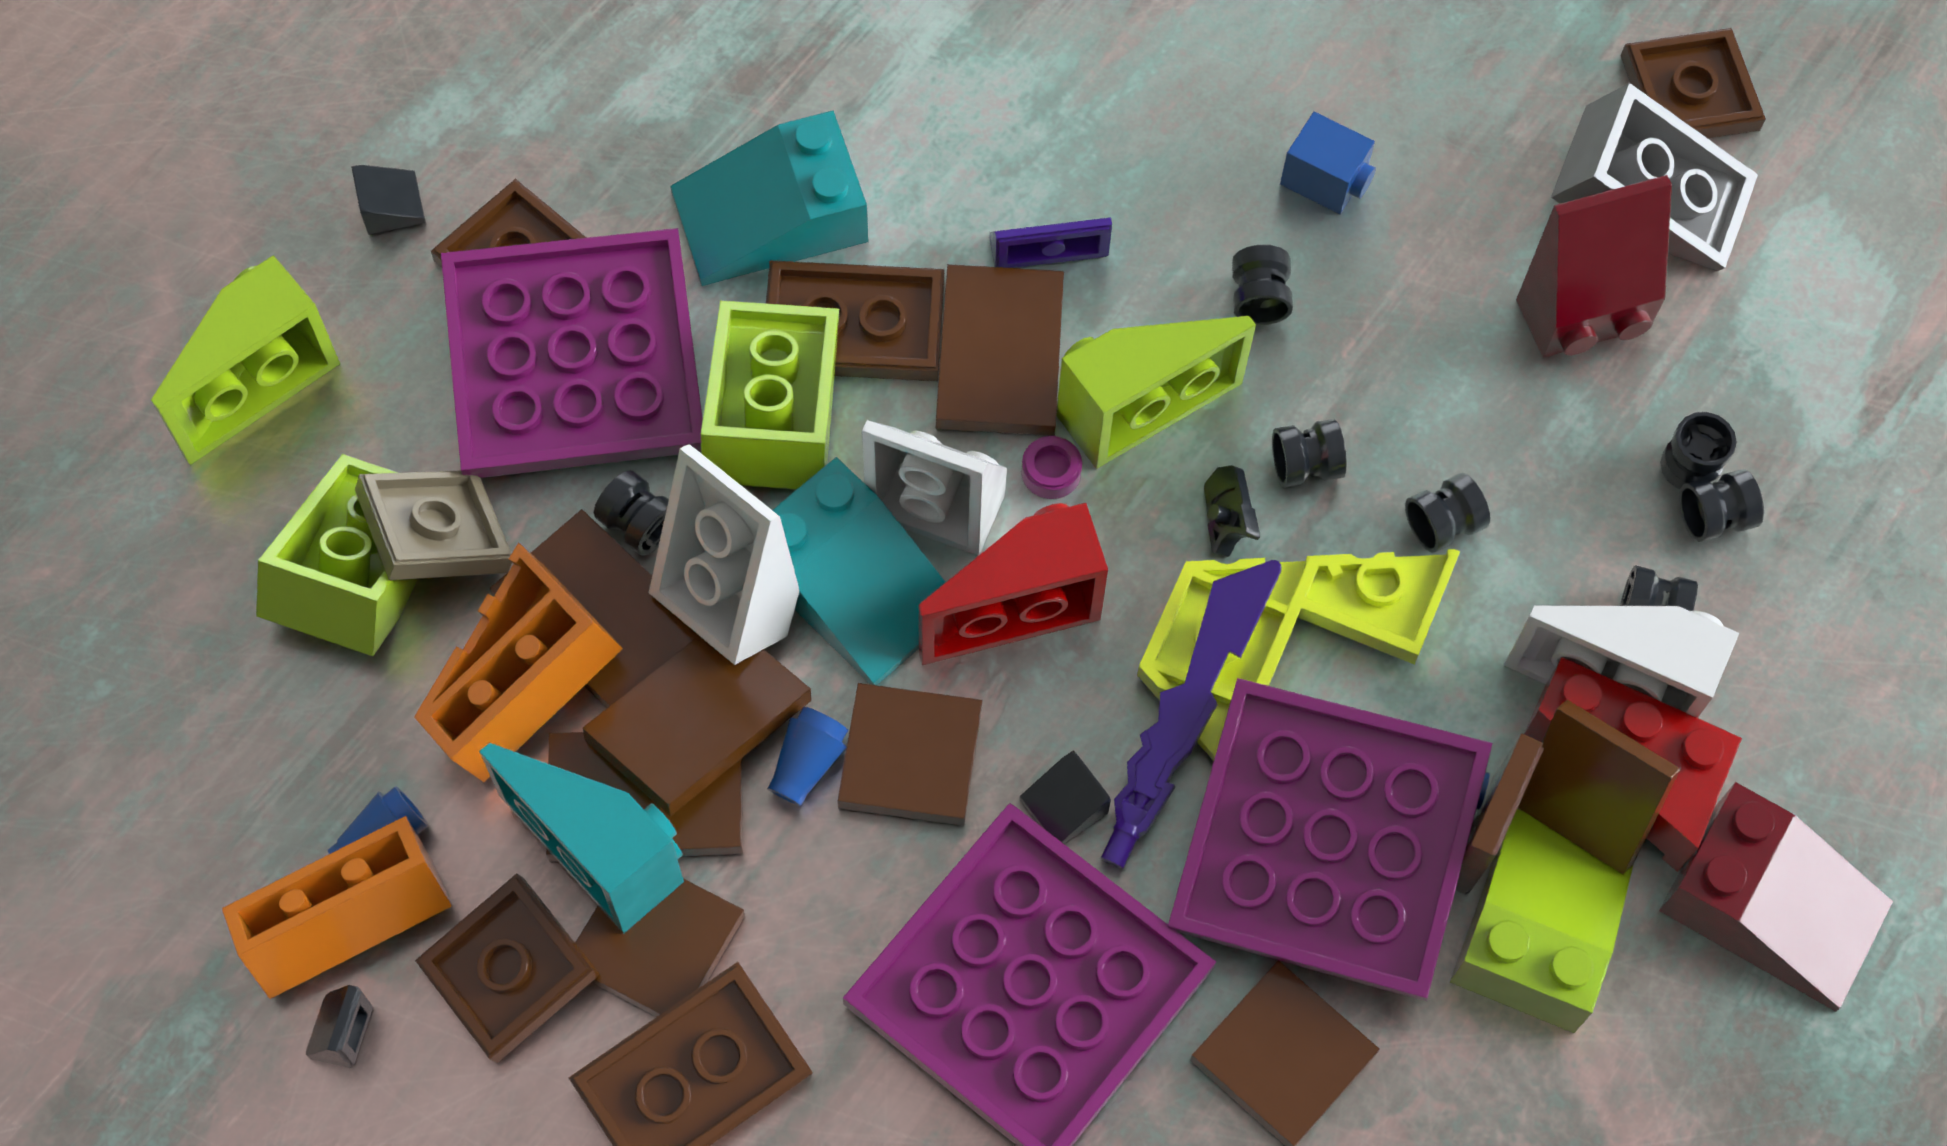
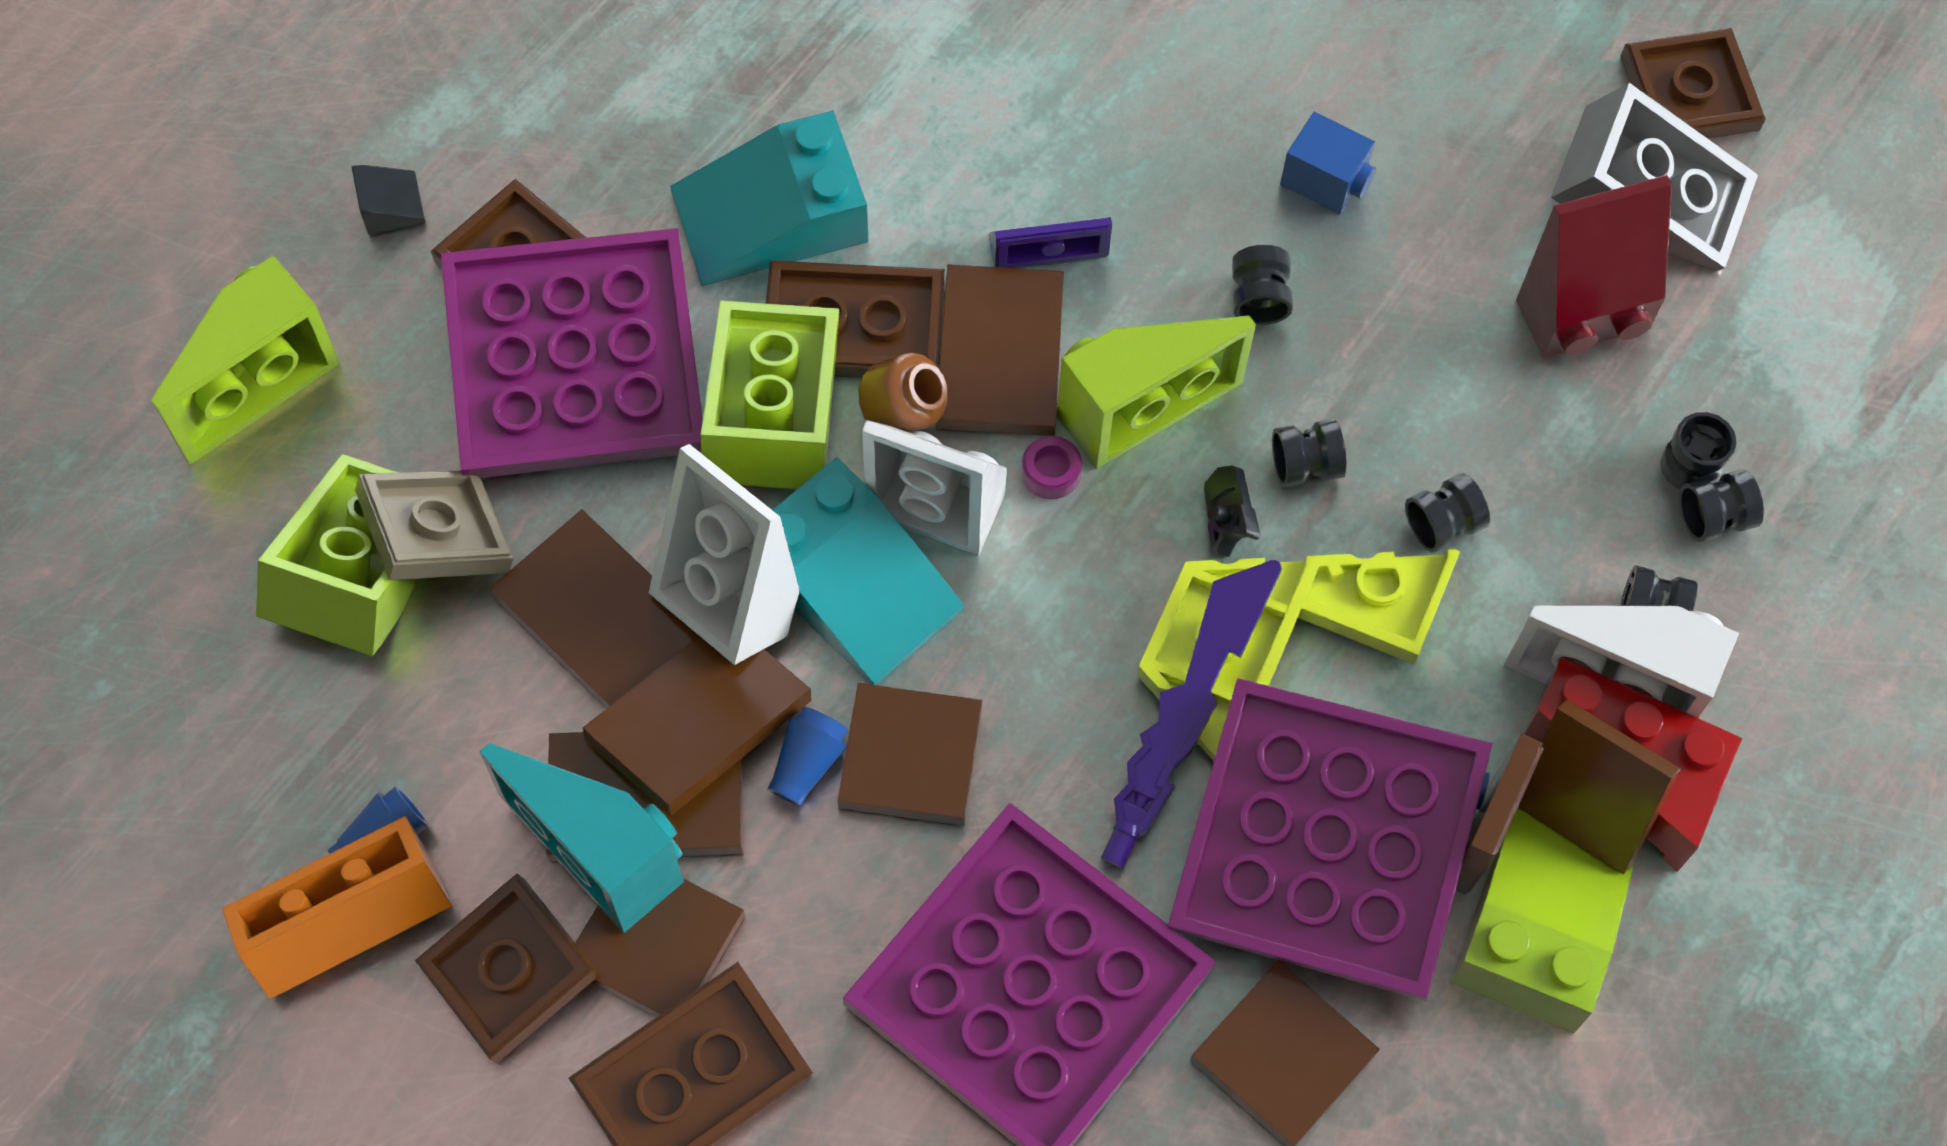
black slope [306,985,373,1068] -> none
orange wedge [414,542,623,782] -> none
black wheel [593,470,669,556] -> none
red slope [919,503,1108,666] -> none
black slope [1019,750,1111,844] -> none
slope [1659,782,1893,1012] -> none
none -> dark orange head [858,352,948,433]

